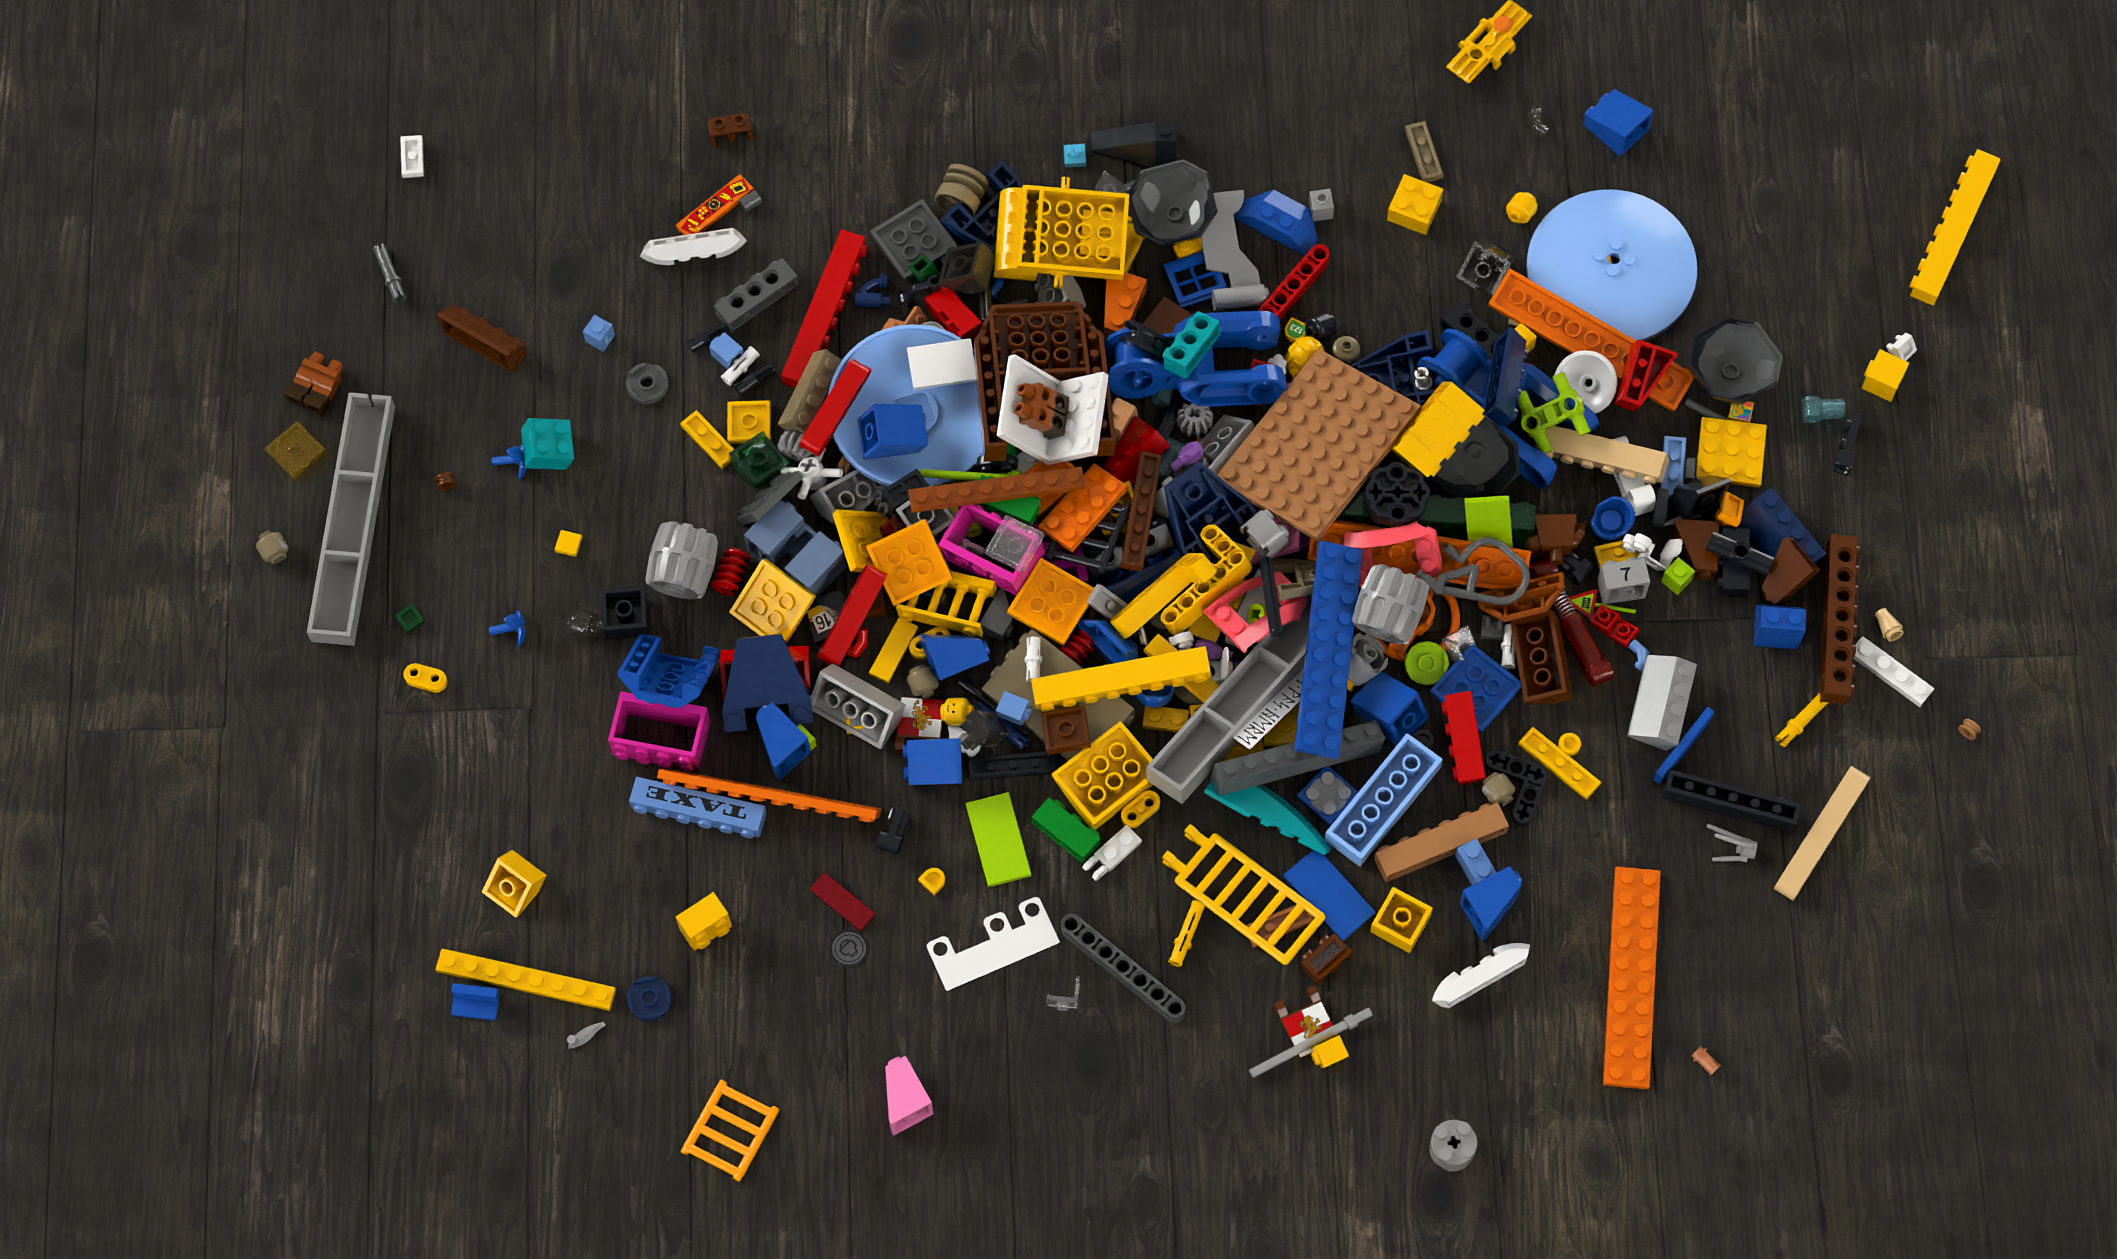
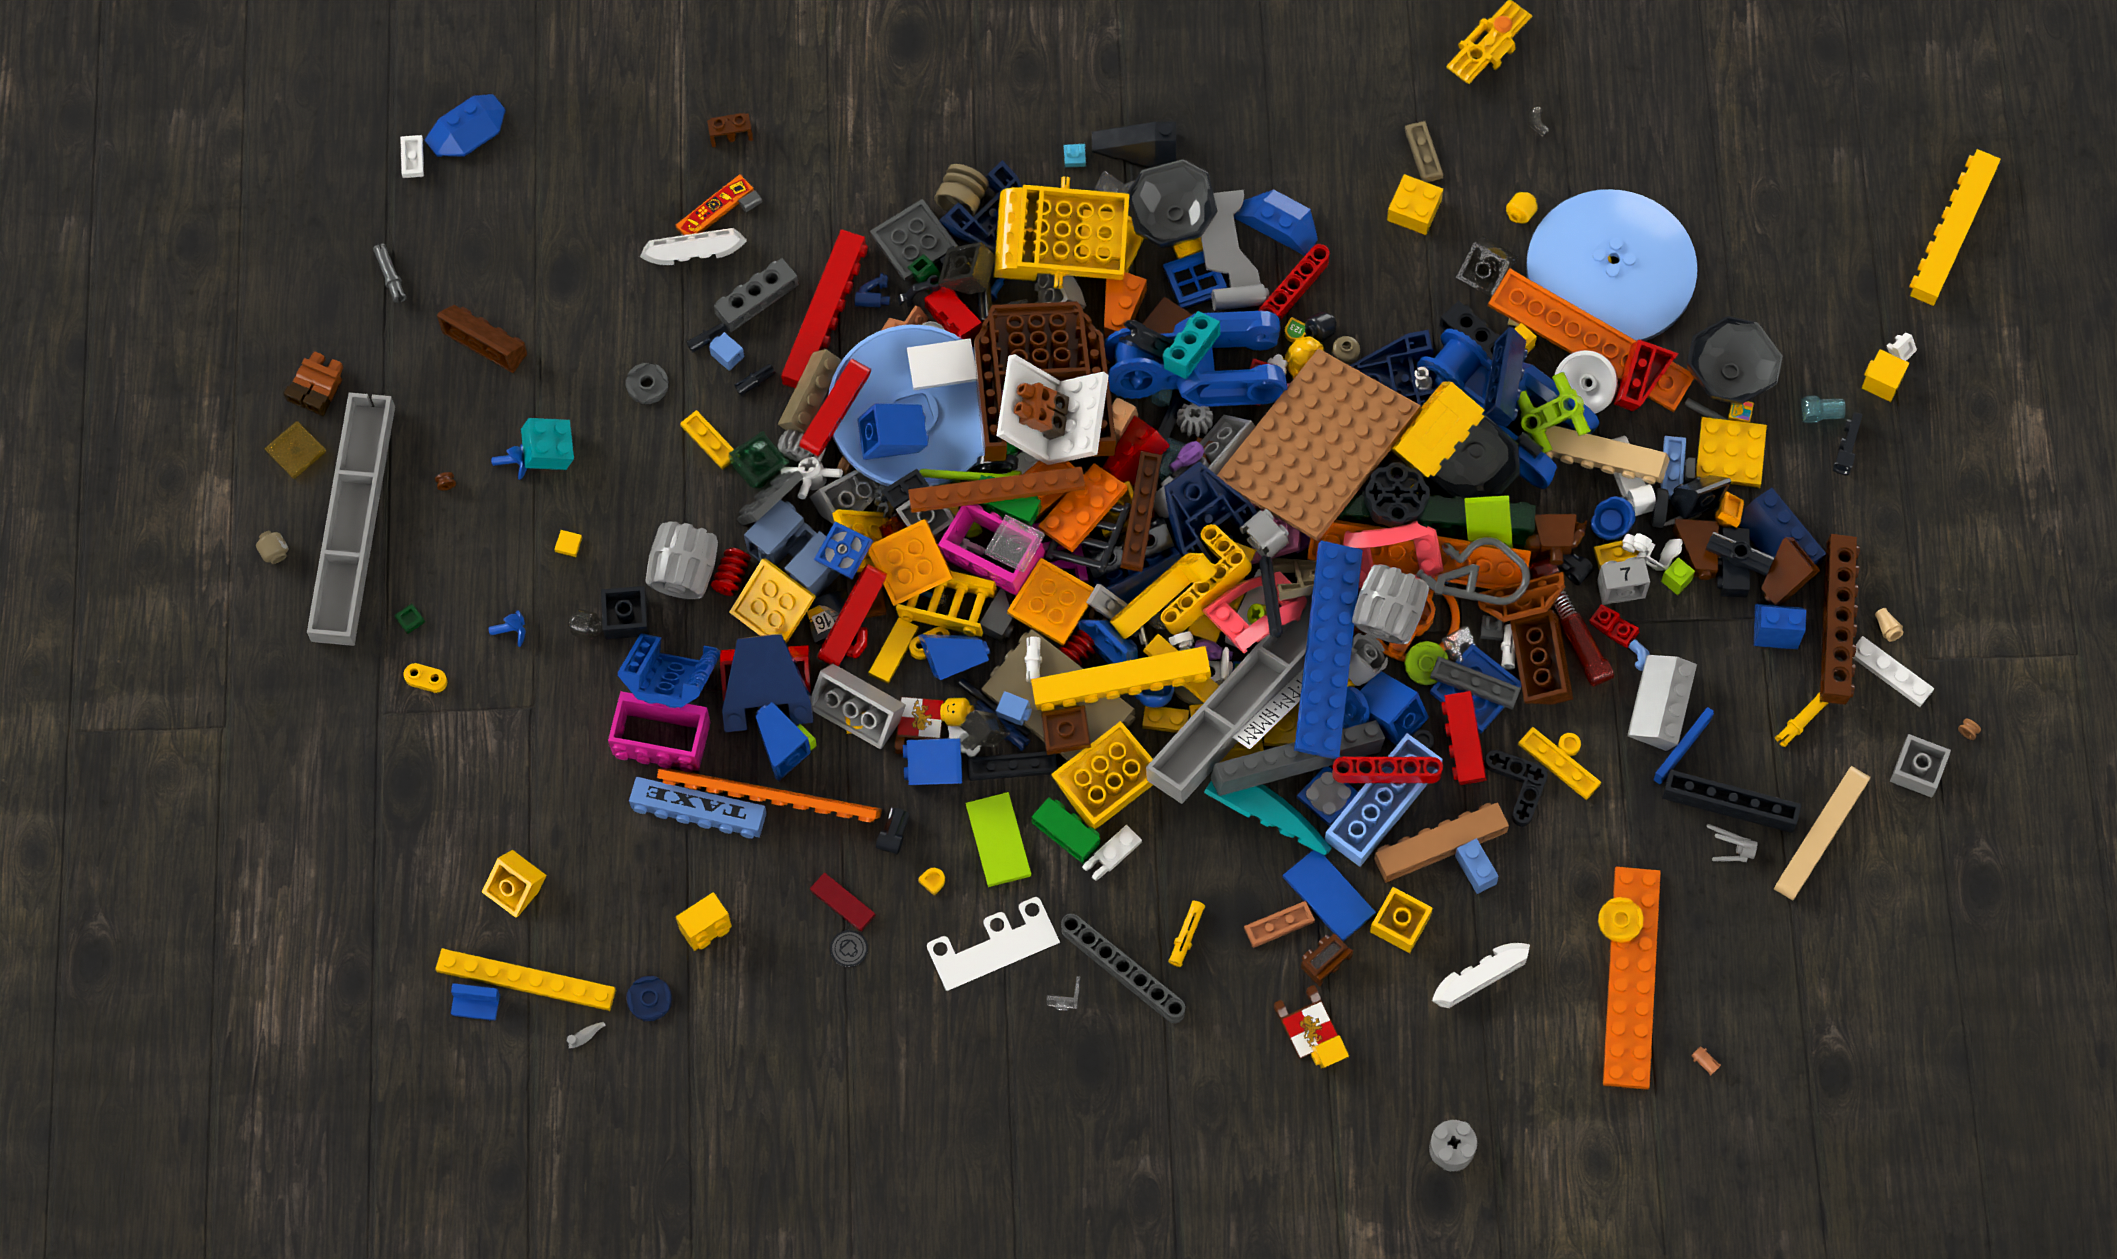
medium blue brick [583,315,615,352] -> none
light orange bar [681,1080,779,1182] -> none
white pin [721,346,760,386] -> none
yellow tile [727,401,771,444] -> none
bright pink slope [885,1056,933,1136] -> none
dark tan head [907,665,939,699] -> none
yellow plate [1121,790,1160,828] -> none
yellow bar [1162,824,1326,965] -> none
light grey bar [1249,1007,1373,1078] -> none
light grey brick [1308,189,1334,221] -> none
blue slope [1460,866,1522,941] -> none
dark tan head [1482,772,1515,806] -> none
piece [1565,589,1636,619] -> none
blue slope [1583,89,1653,157] -> none
none -> blue wedge [425,94,505,157]
none -> blue piece [814,521,873,579]
none -> red beam [1332,757,1443,783]
none -> blue tile [1343,686,1369,729]
none -> dark grey tile [1430,656,1521,710]
none -> black pin [1516,432,1544,459]
none -> yellow tile [1598,897,1644,942]
none -> light grey brick [1890,734,1951,798]

